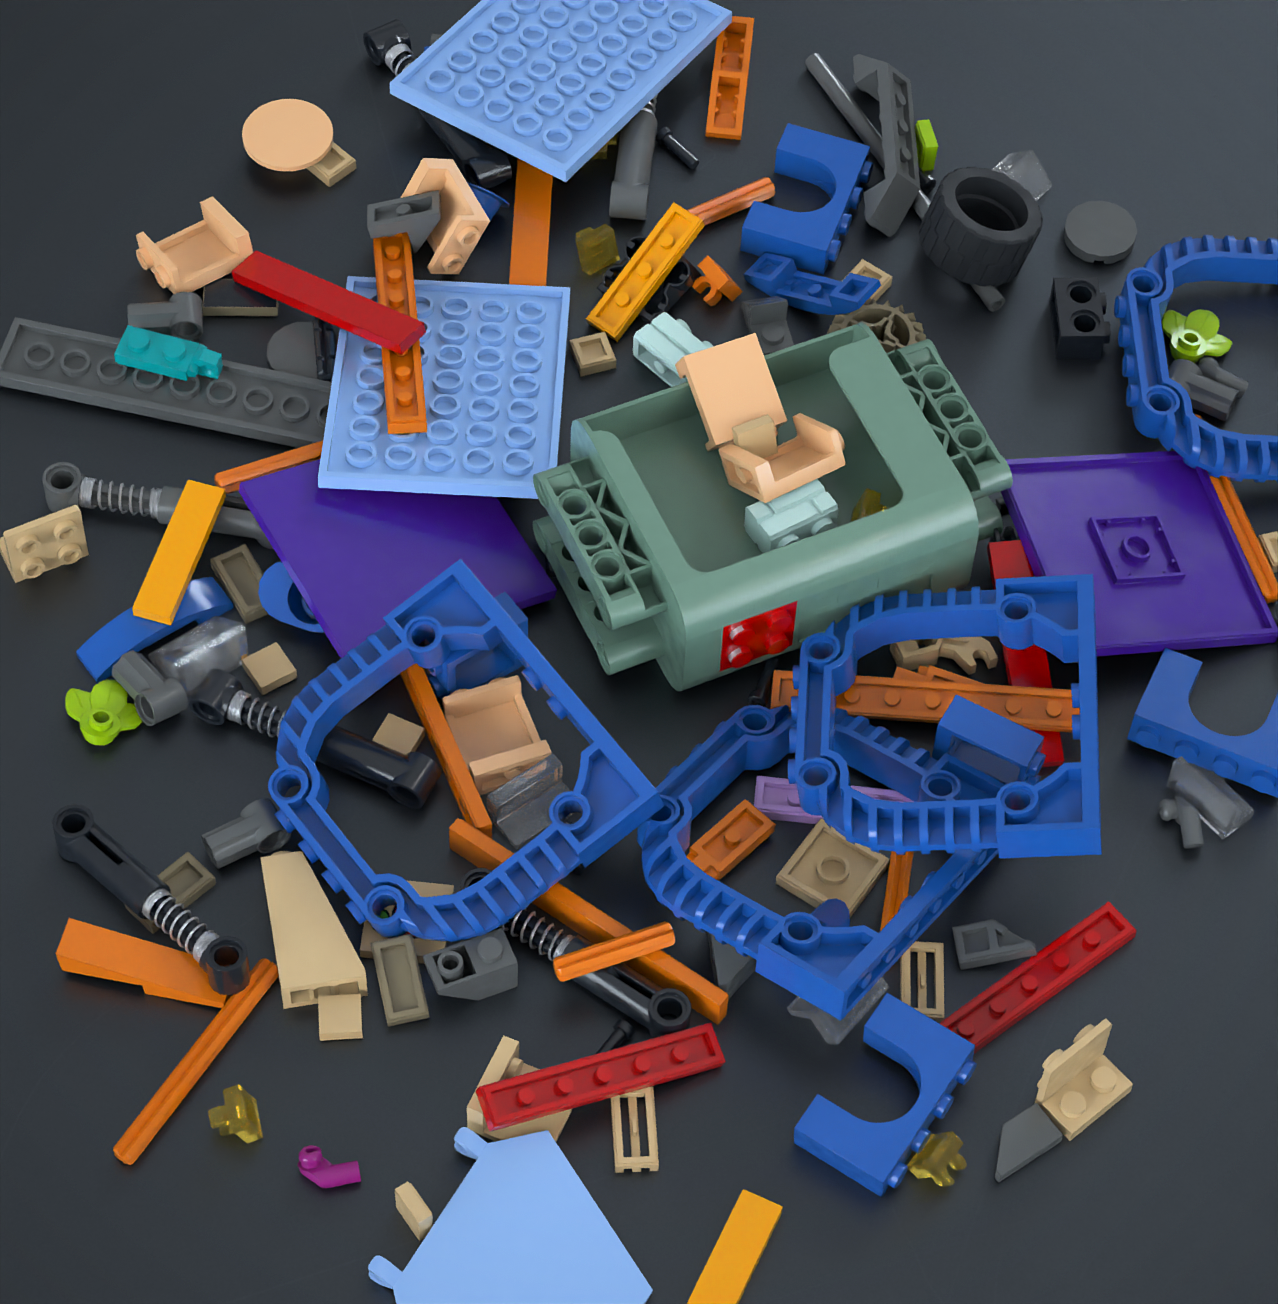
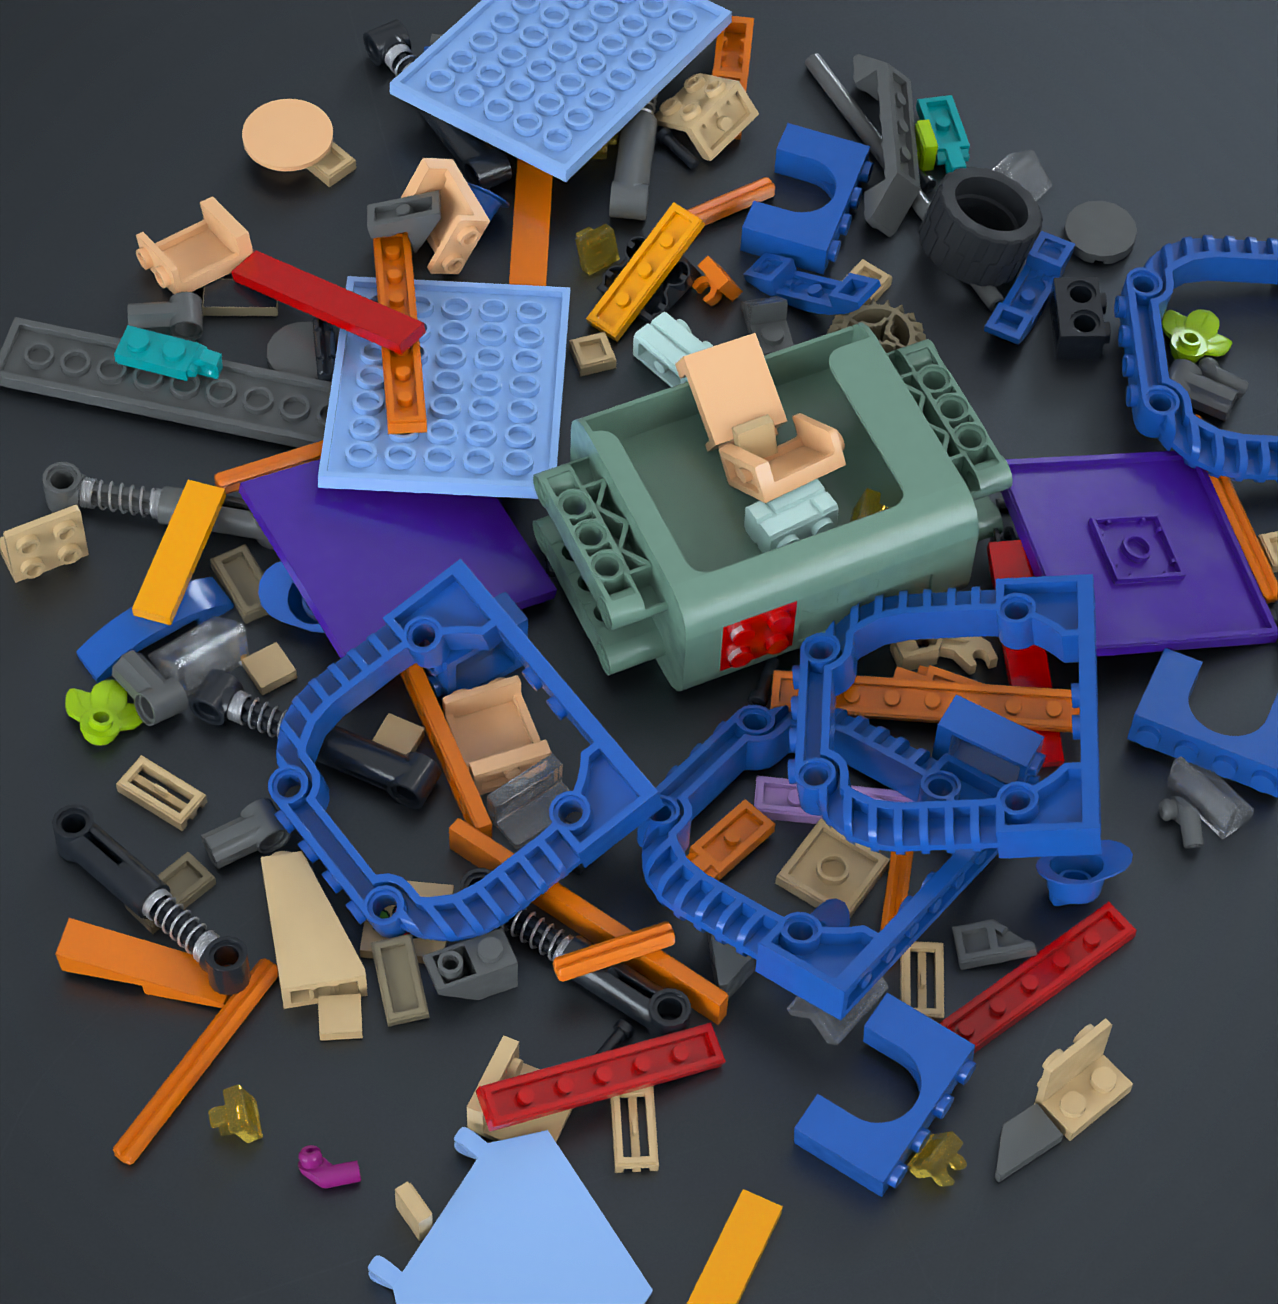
none -> tan tile [116,755,207,831]
none -> tan bracket [655,73,759,161]
none -> teal hinge [916,95,970,174]
none -> blue slope [984,231,1075,344]
none -> blue piece [1036,840,1133,906]

